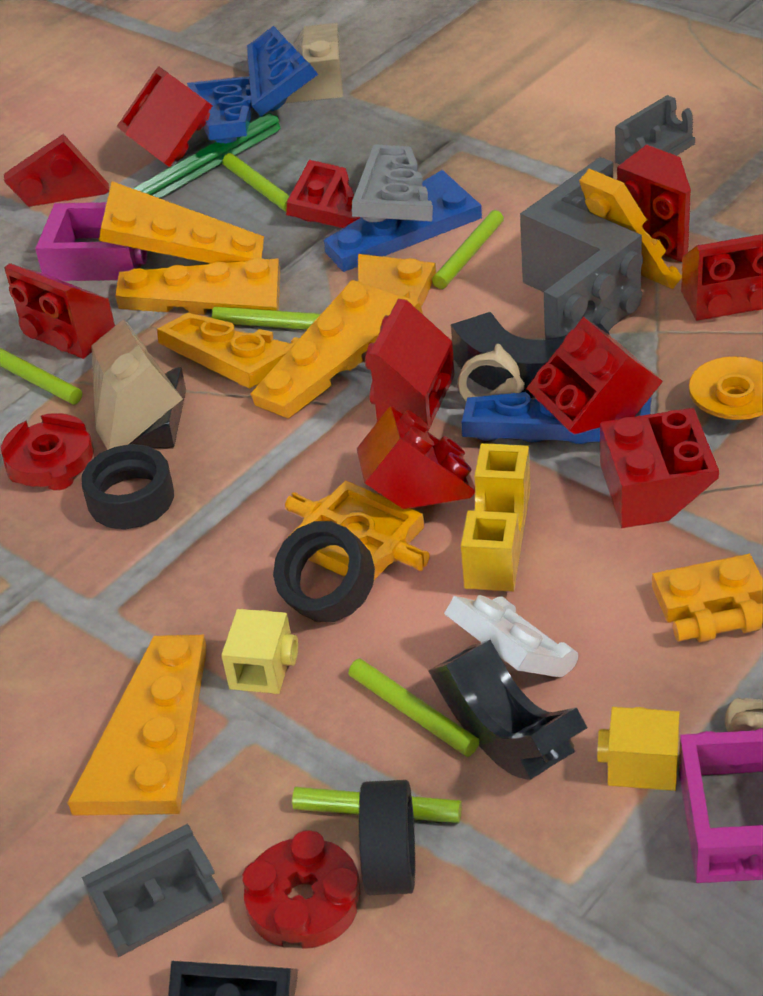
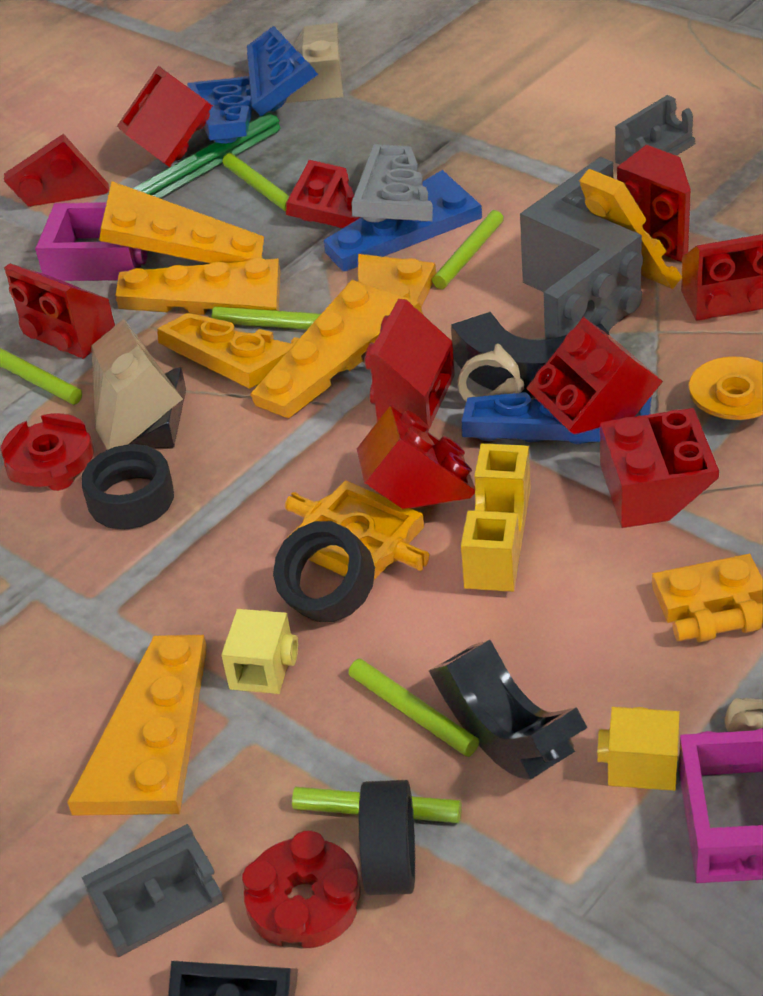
white plate [444,595,579,677] -> none

